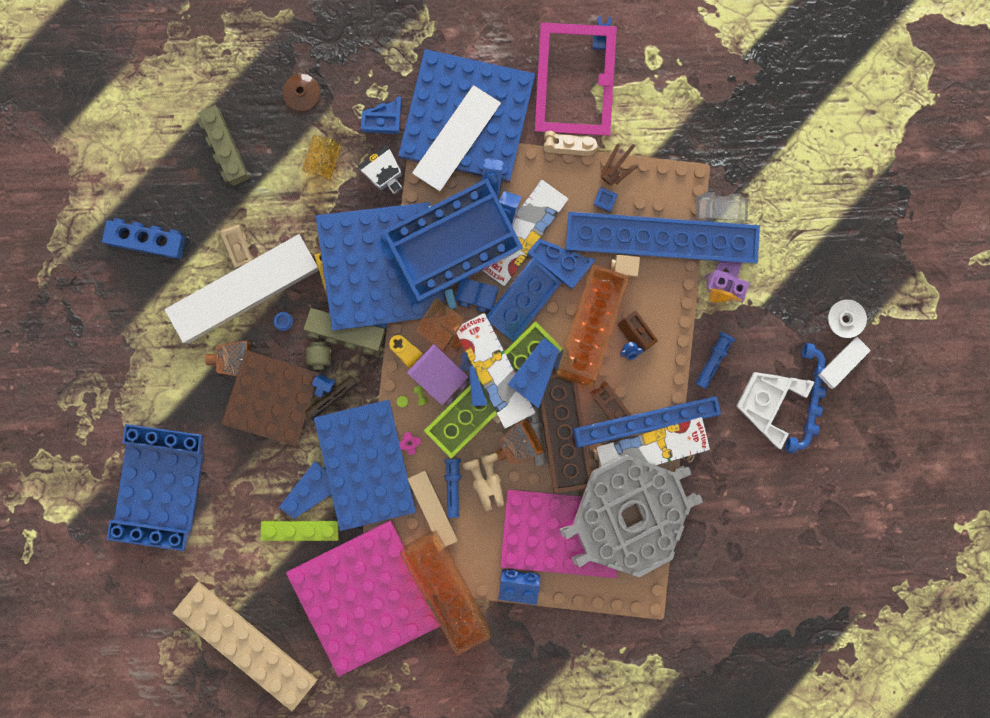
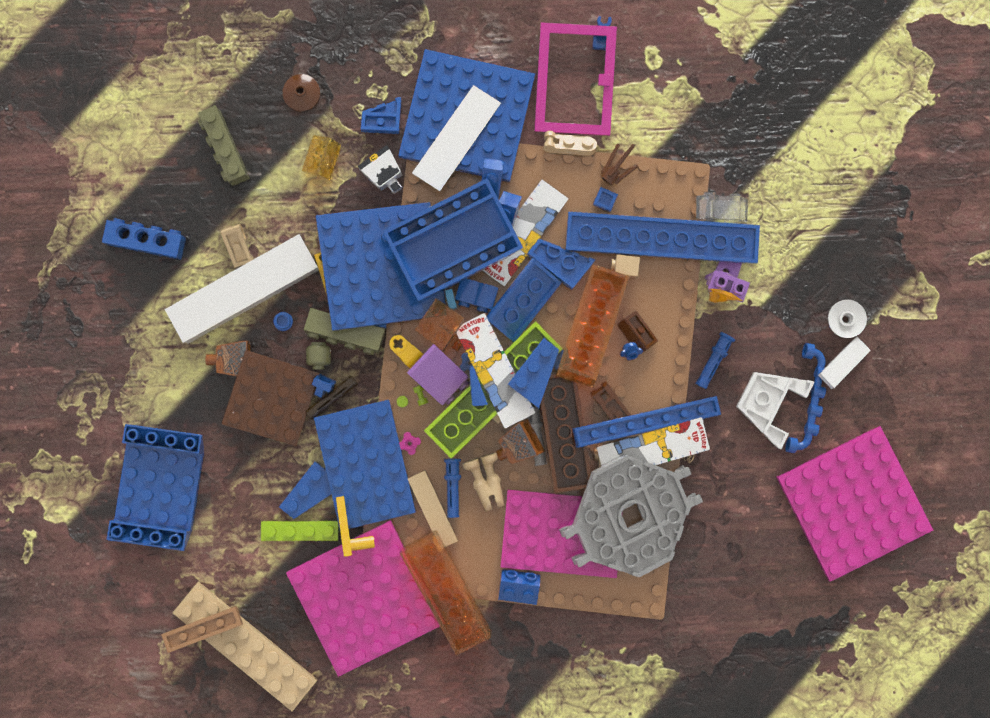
none -> medium nougat plate [161,606,243,653]
none -> yellow piece [336,496,375,557]
none -> dark pink plate [776,426,933,582]

